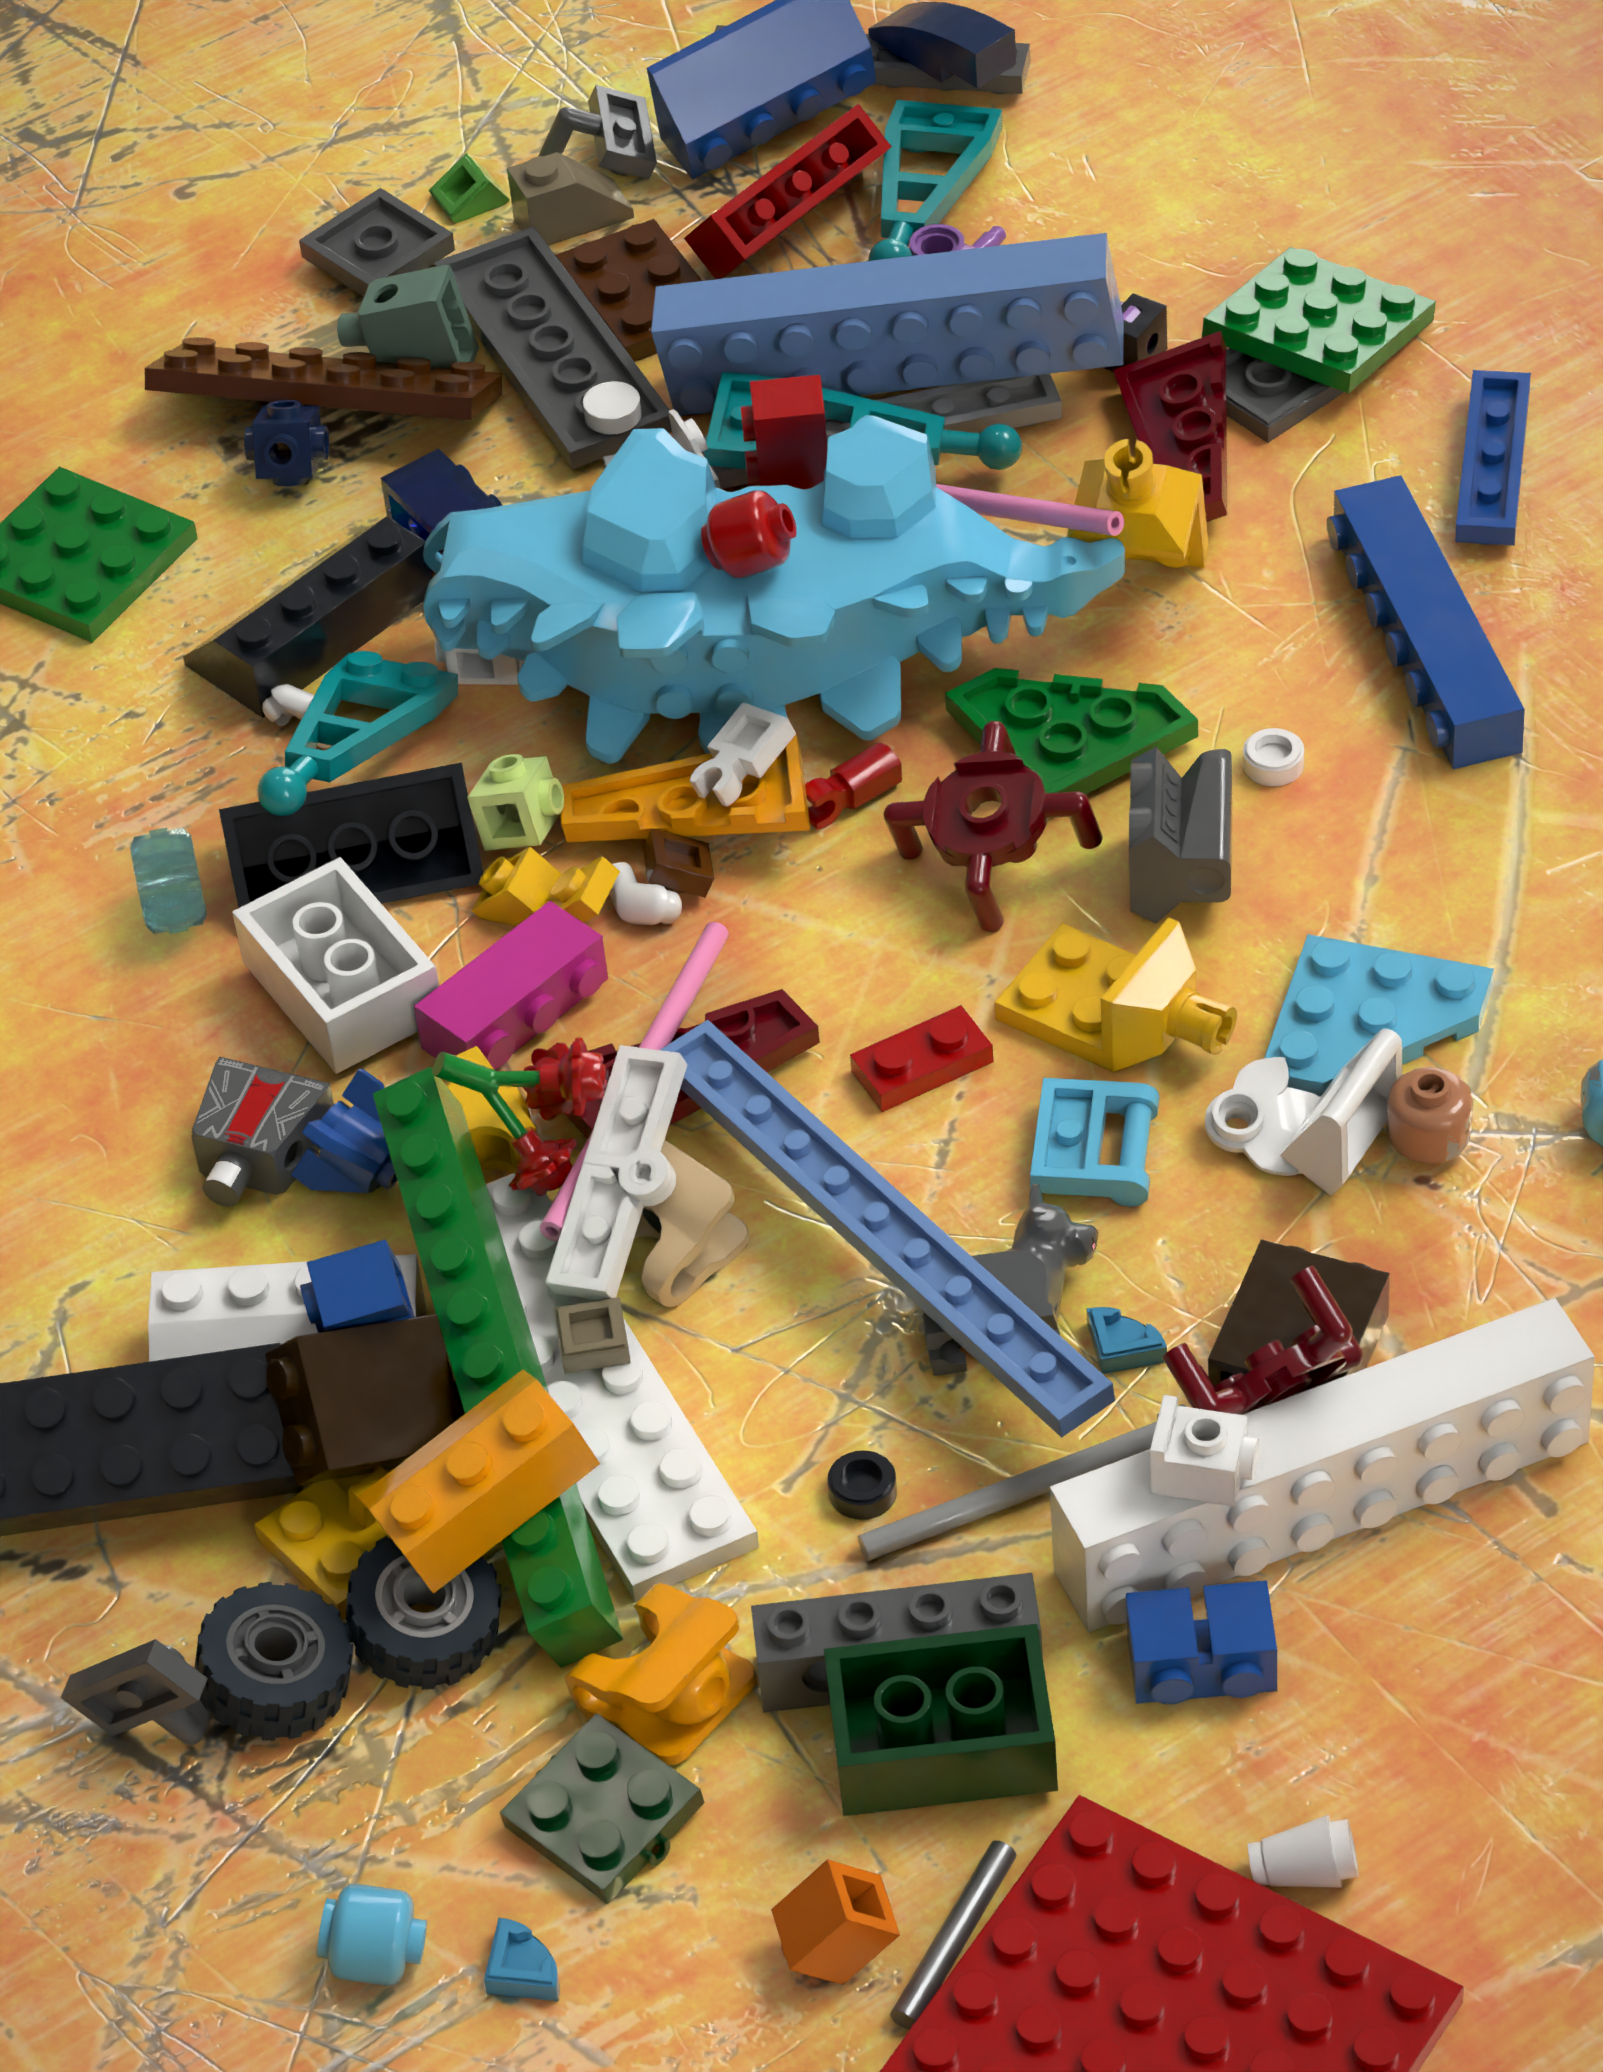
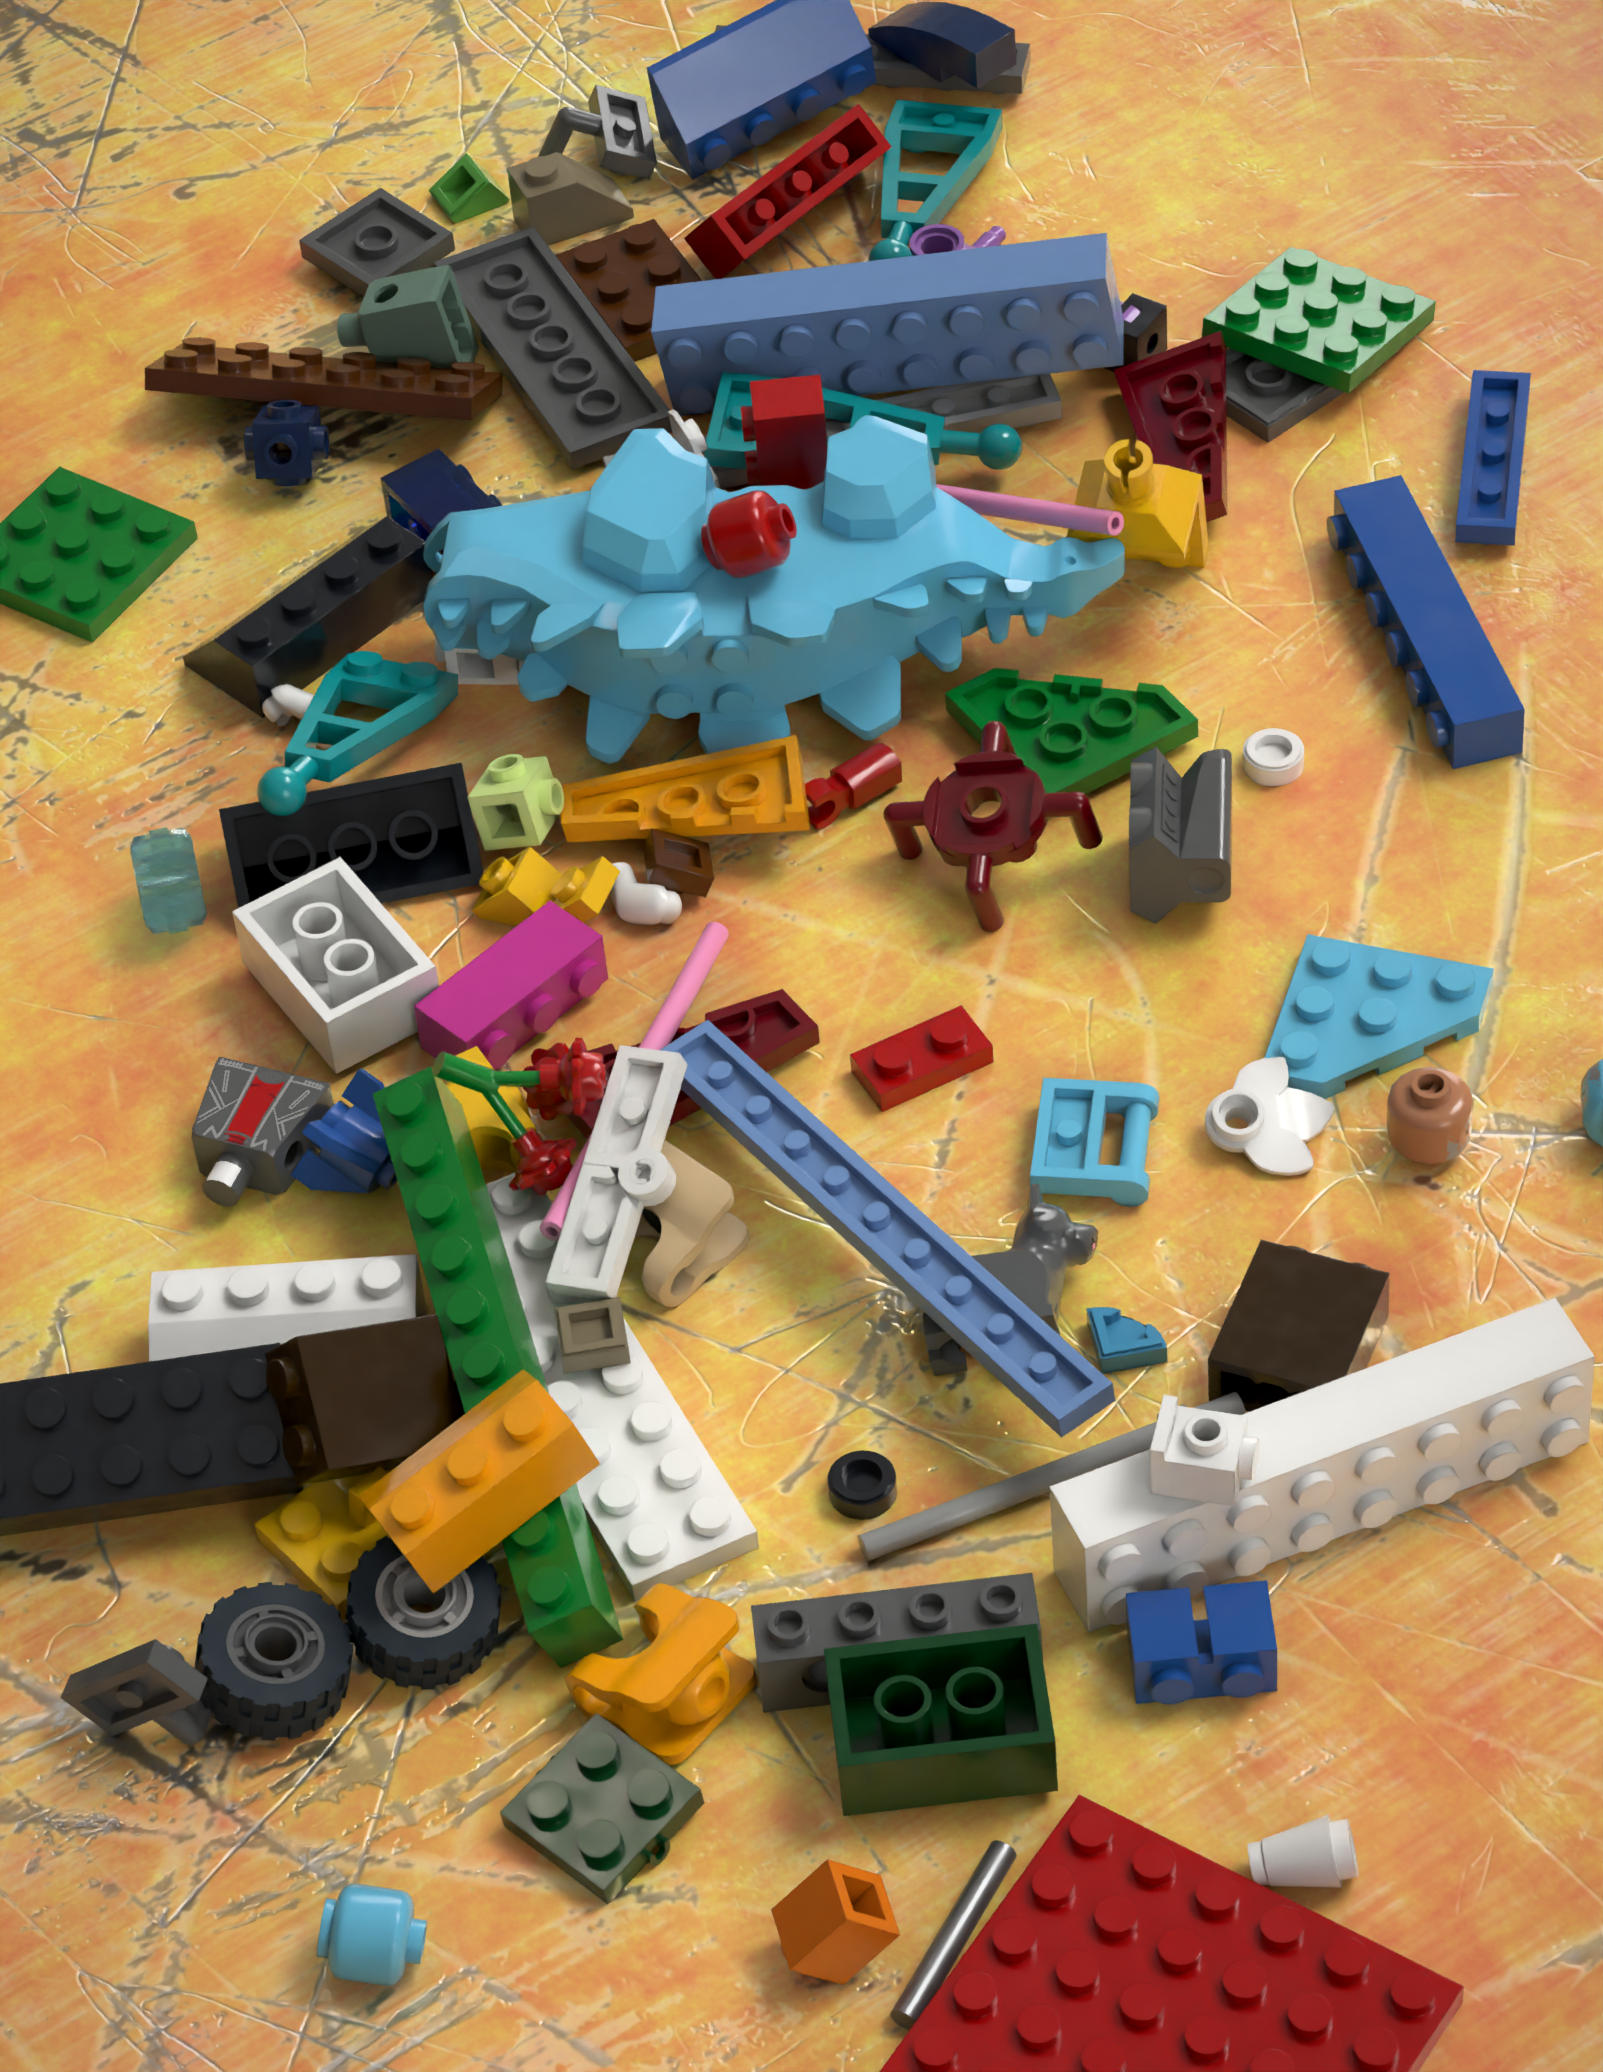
blue piece [300,1239,415,1333] -> none
dark azure tile [484,1918,560,2001] -> none
white tile [583,381,642,435] -> none
white plate [690,702,796,807] -> none
yellow plate [994,917,1237,1072] -> none
dark red plate [1162,1266,1364,1415] -> none
white tile [1280,1029,1402,1196] -> none

